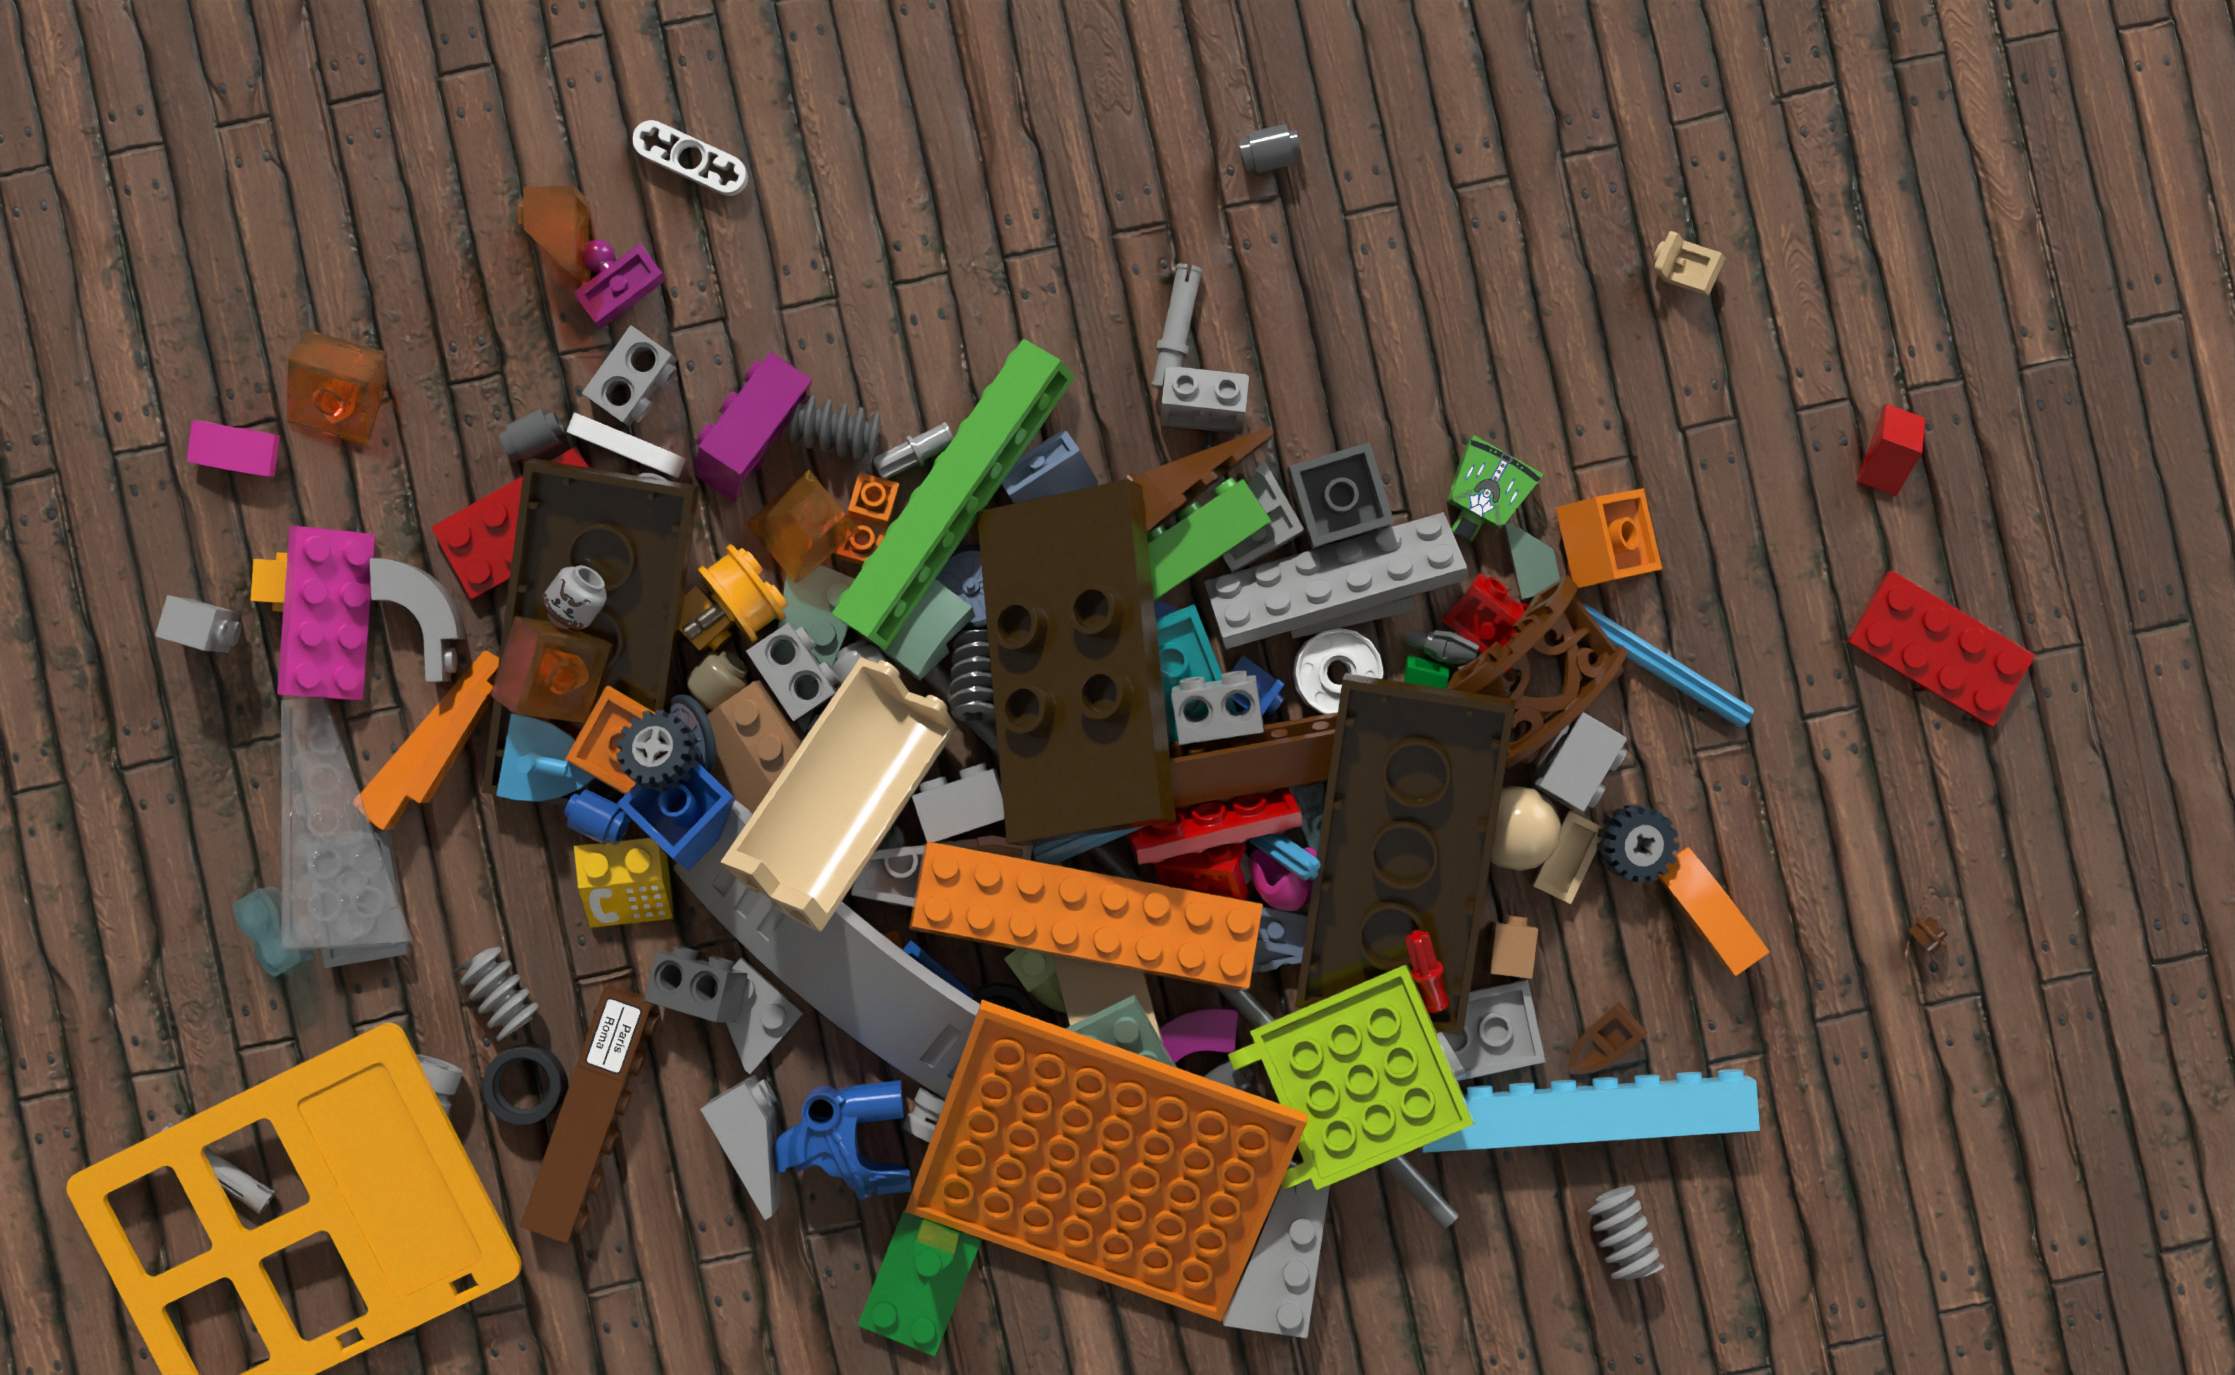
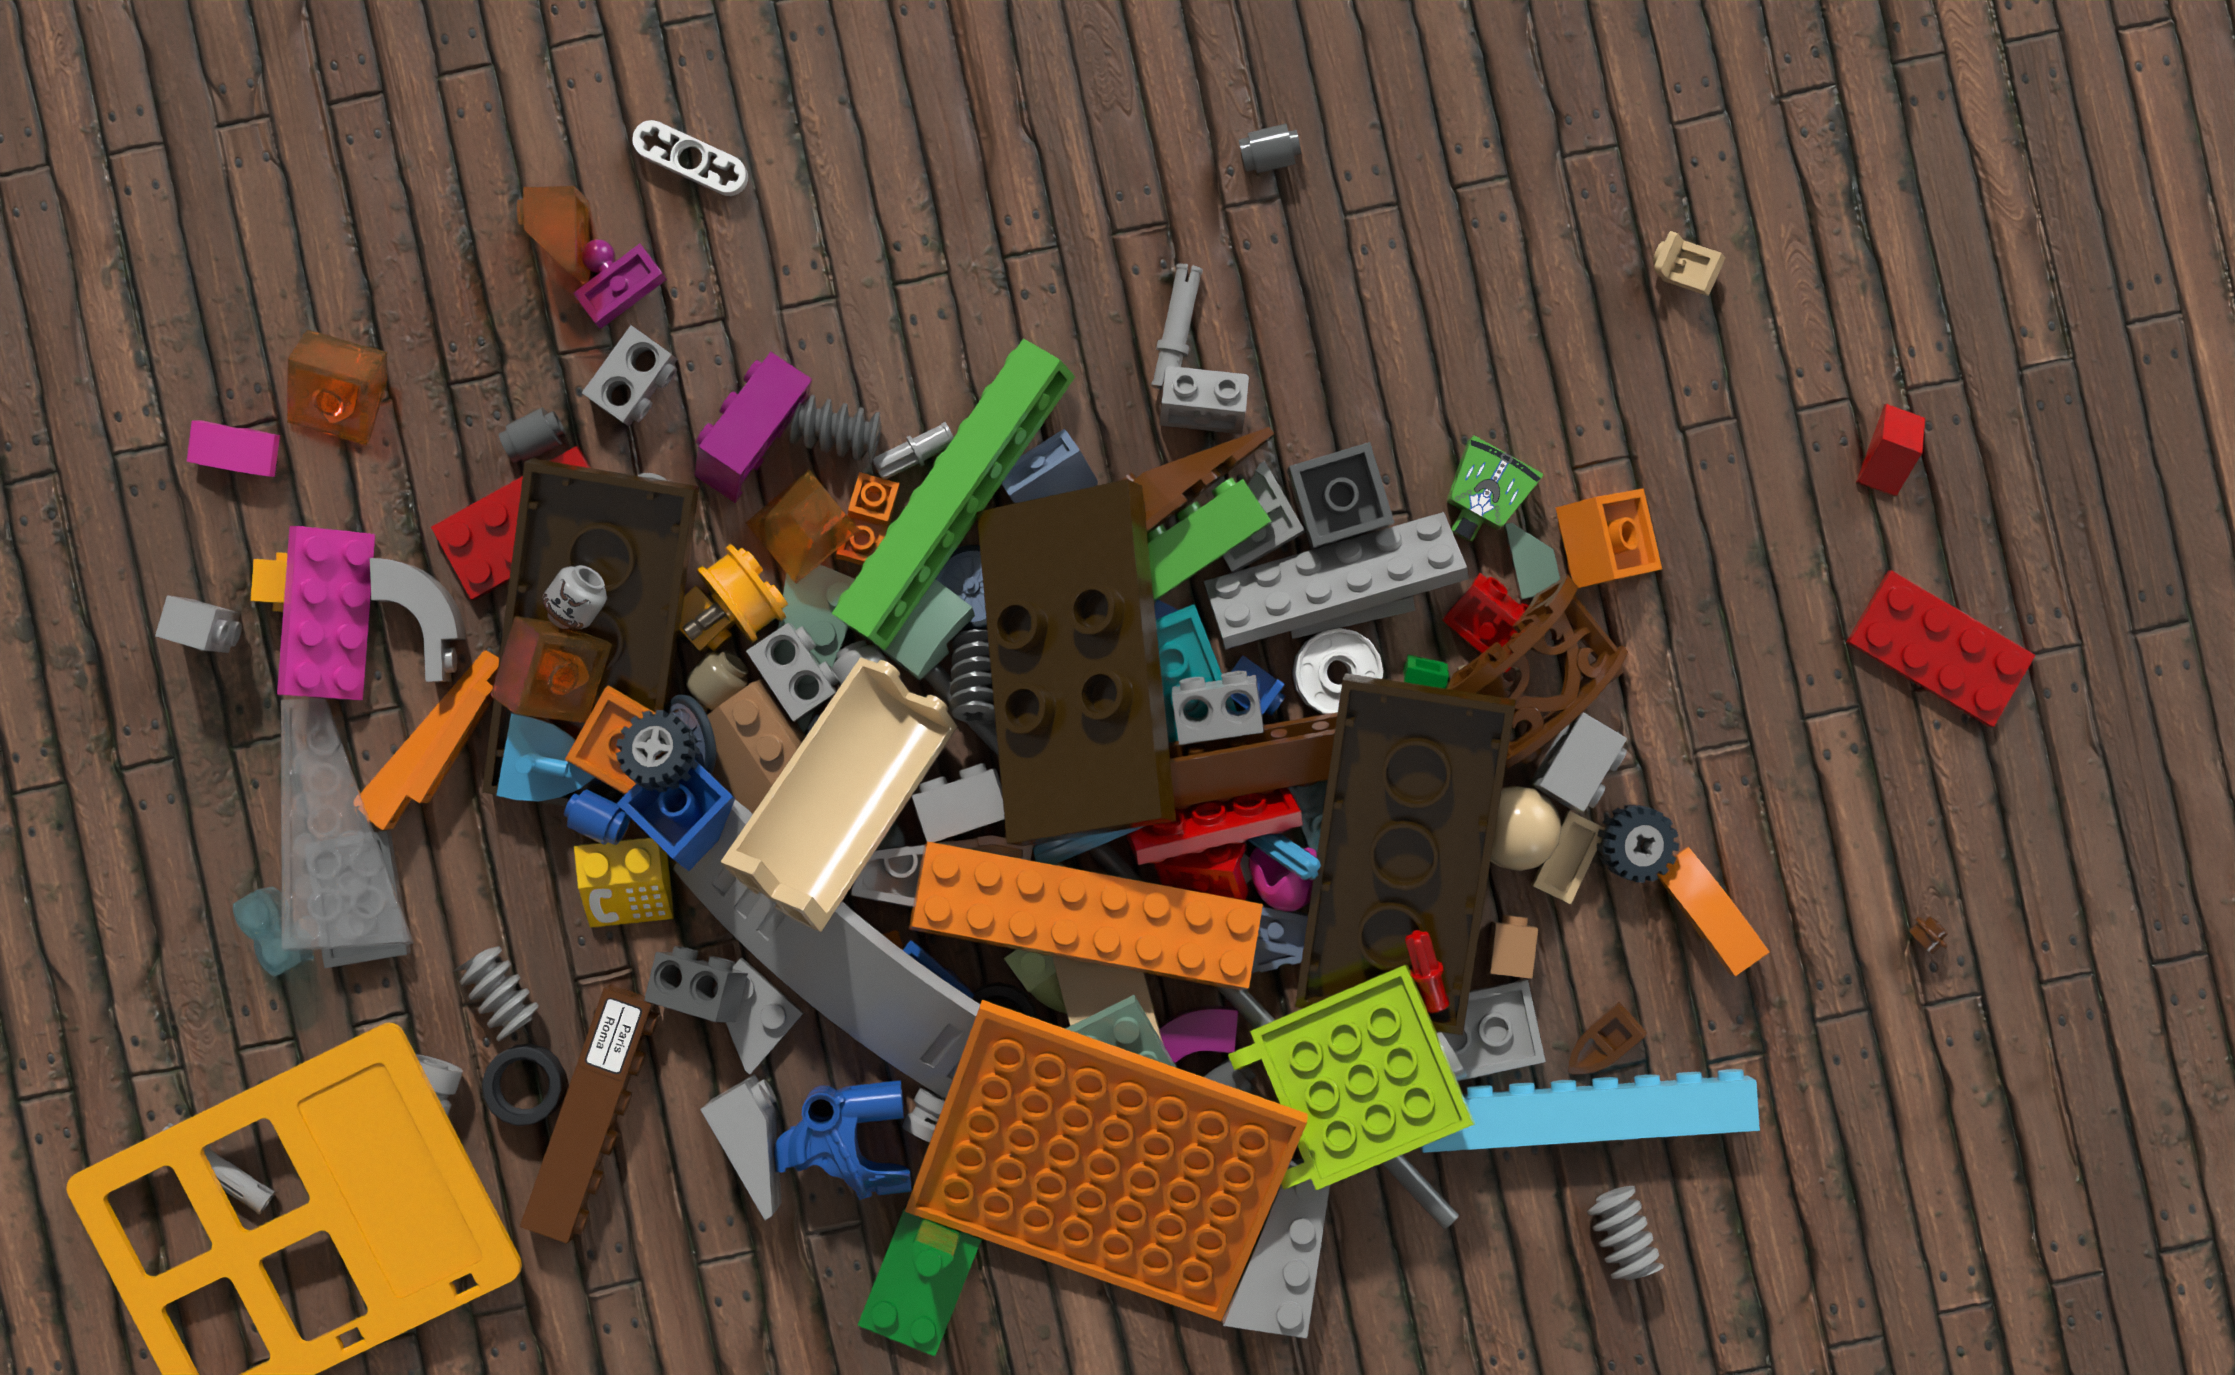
white beam [566,413,686,478] -> none
dark grey piece [1405,629,1480,665] -> none
dark azure axle [1581,603,1754,727] -> none

